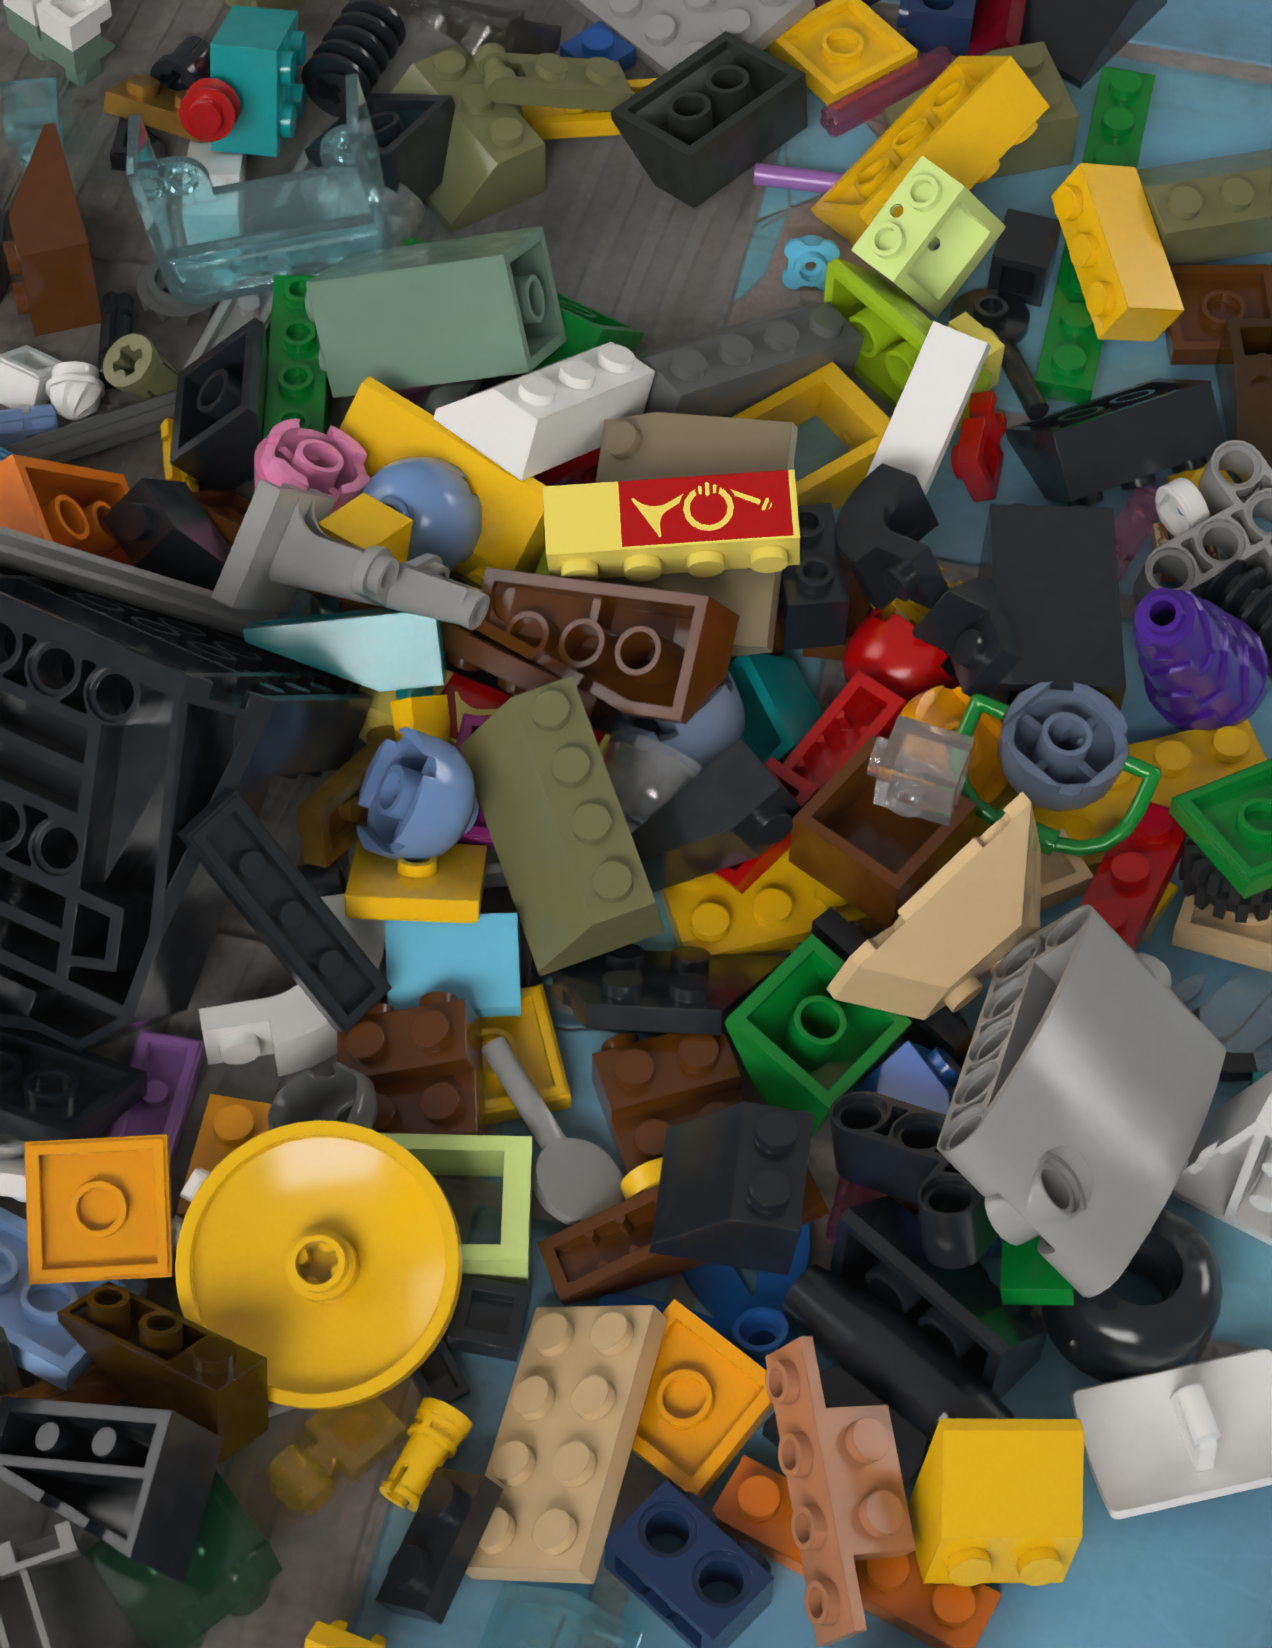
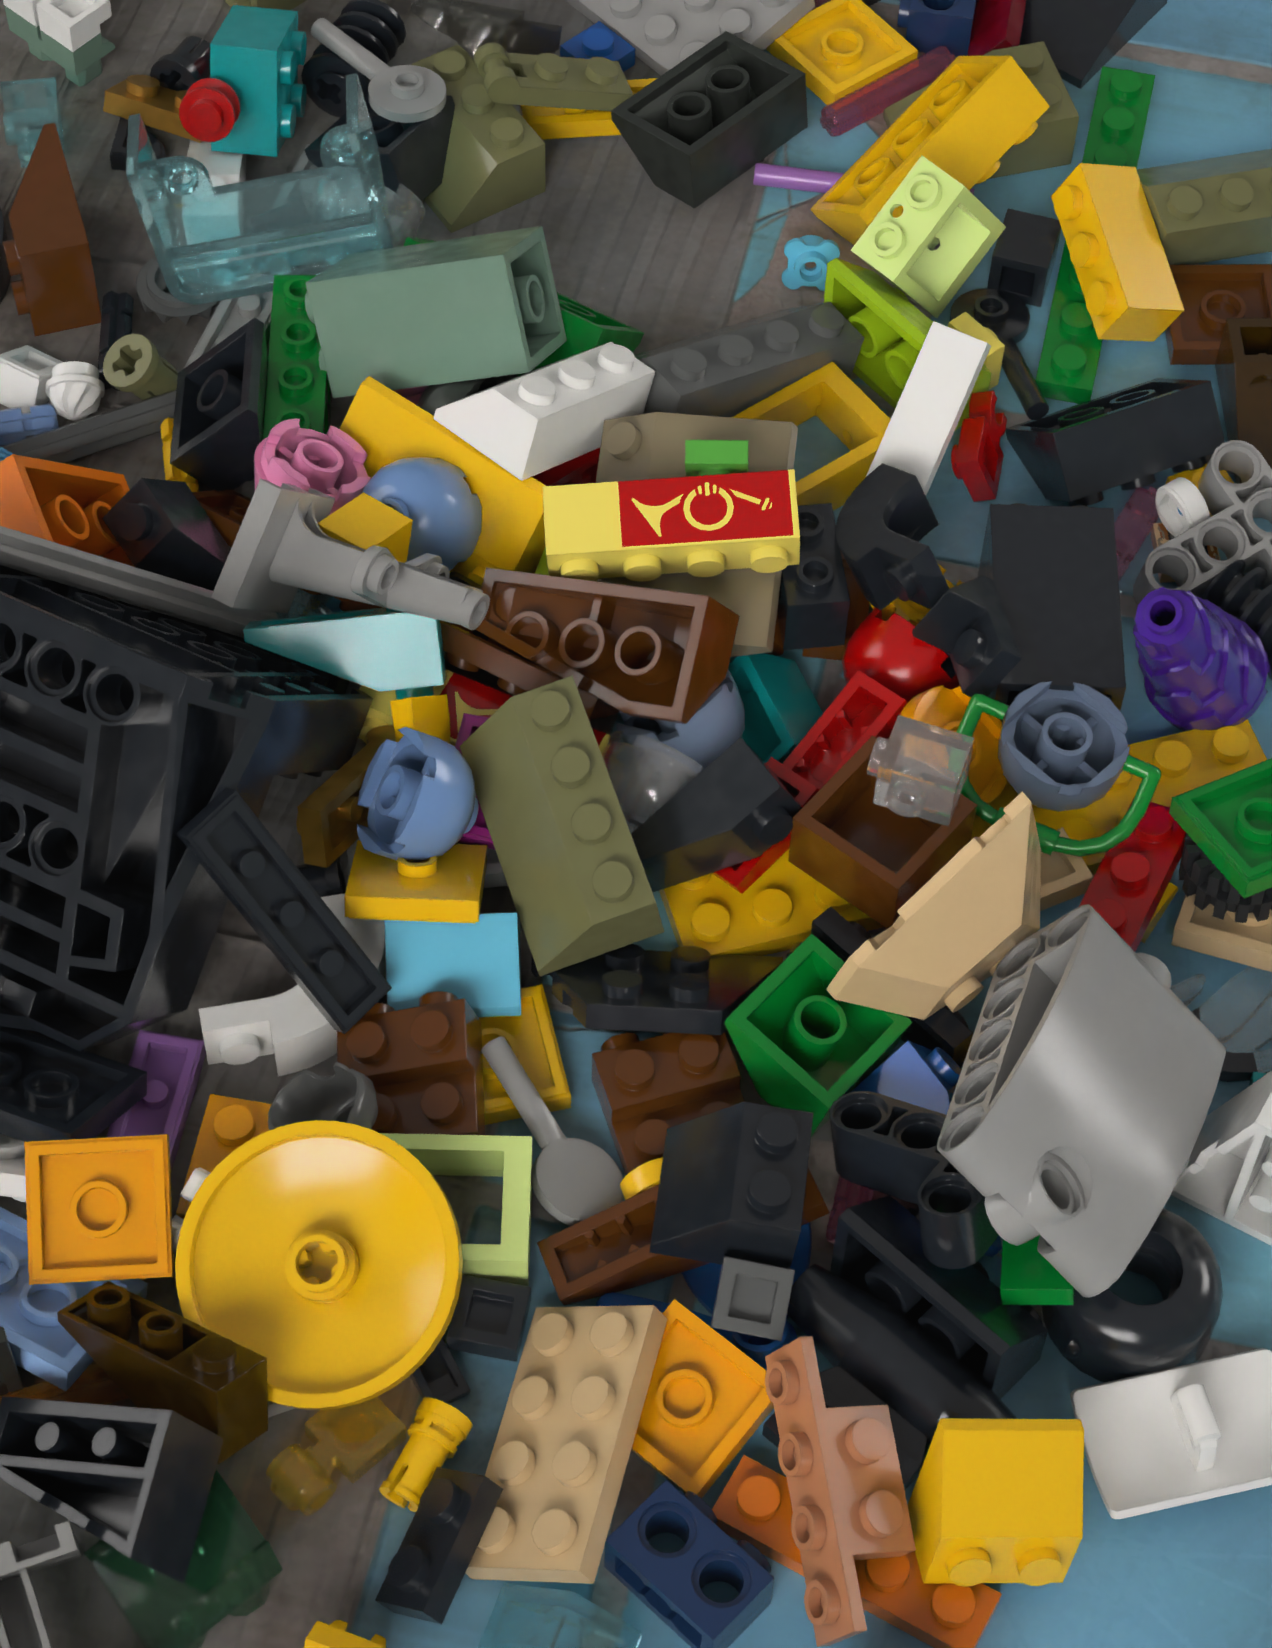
none -> light grey piece [311,18,446,123]
none -> bright green plate [685,440,749,477]
none -> dark grey plate [711,1255,795,1341]

